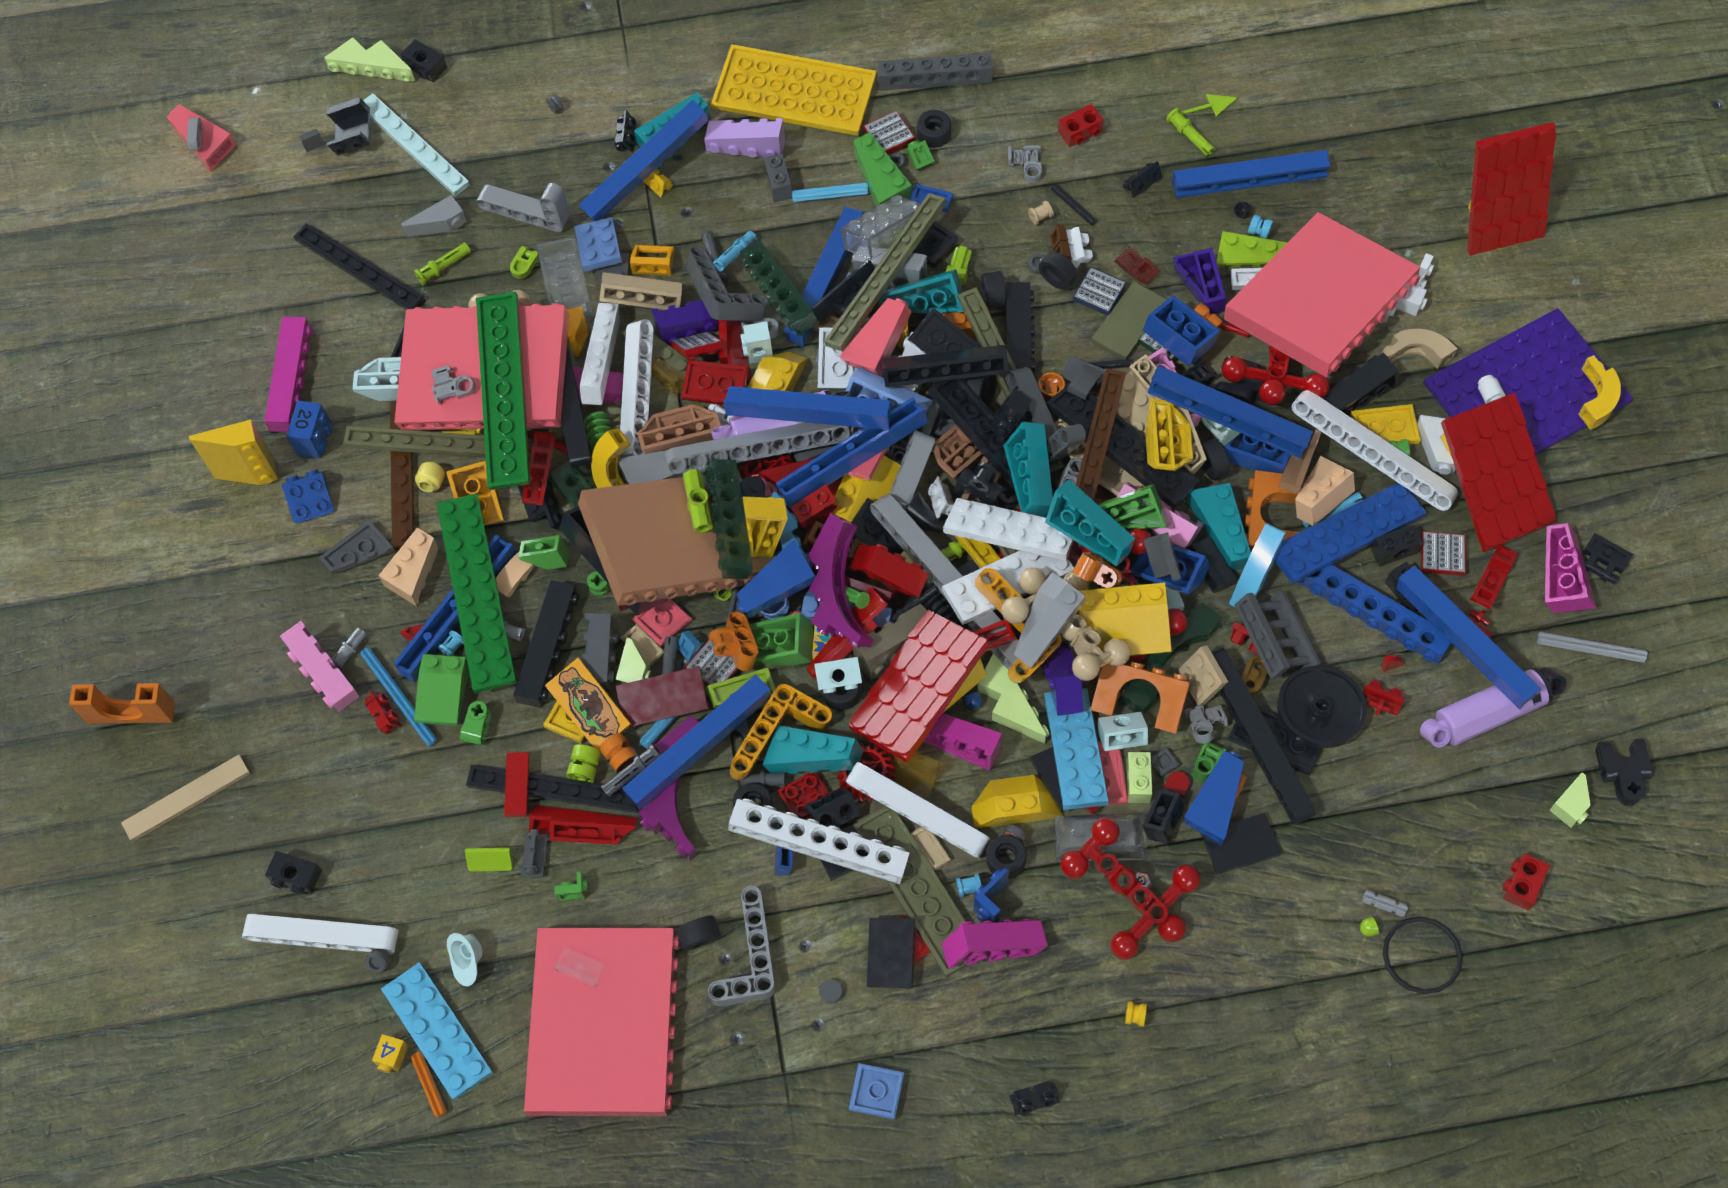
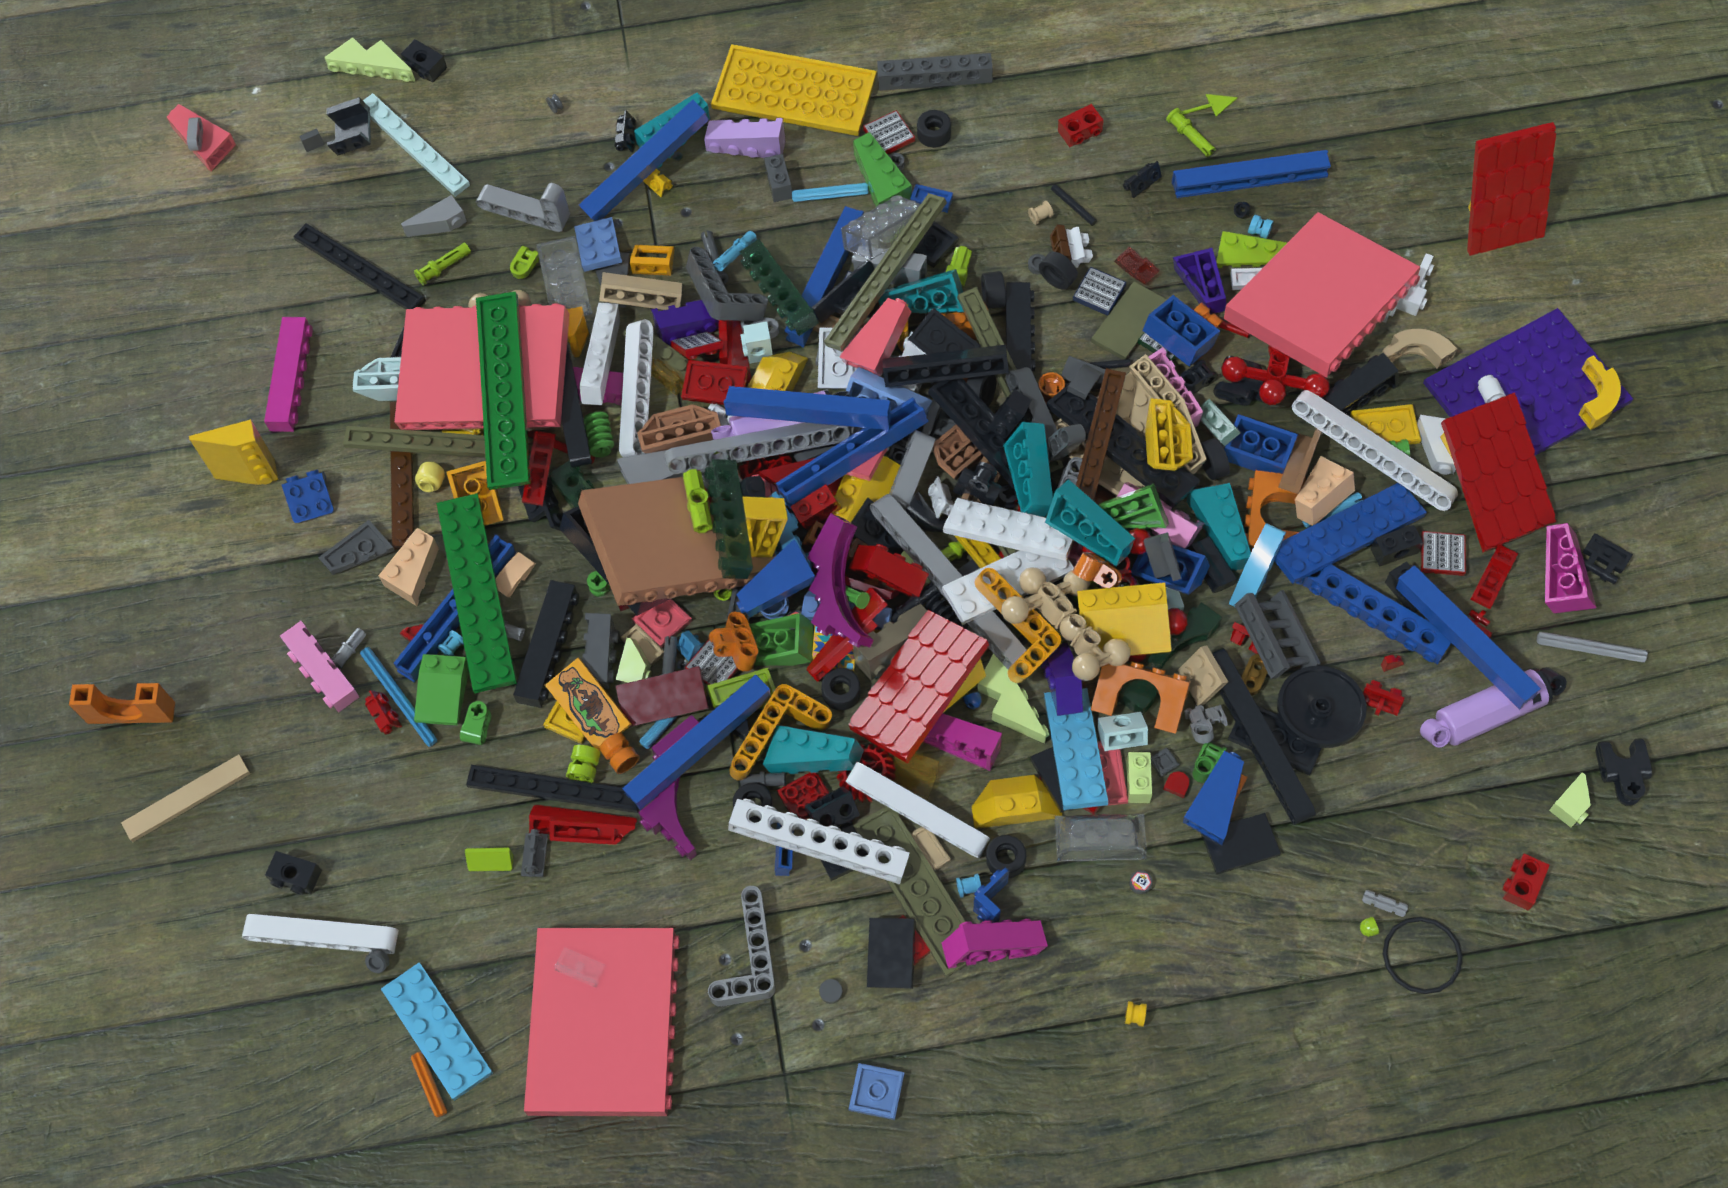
blue brick [286,401,333,459] -> none
yellow brick [372,1034,408,1073] -> none
light grey piece [431,365,476,405] -> none
light aqua piece [447,933,483,986] -> none
red tile [504,752,530,818] -> none
bright green slope [518,535,570,570] -> none
bright green bracket [554,871,589,901] -> none
yellow arch [591,428,631,488] -> none
dark grey pin [601,743,662,797] -> none
black tyre [676,915,721,951] -> none
light aqua brick [814,657,862,693] -> none
bright green bracket [904,140,935,170] -> none
red tile [973,619,1016,652] -> none
dark grey tile [1003,824,1026,842] -> none
light grey piece [1008,145,1042,183] -> none
black hinge [1009,1081,1060,1116] -> none
light grey wedge [1014,572,1087,668] -> none
red piece [1060,817,1201,960] -> none
black brick [1143,789,1185,845] -> none
blue tile [1147,365,1313,458] -> none

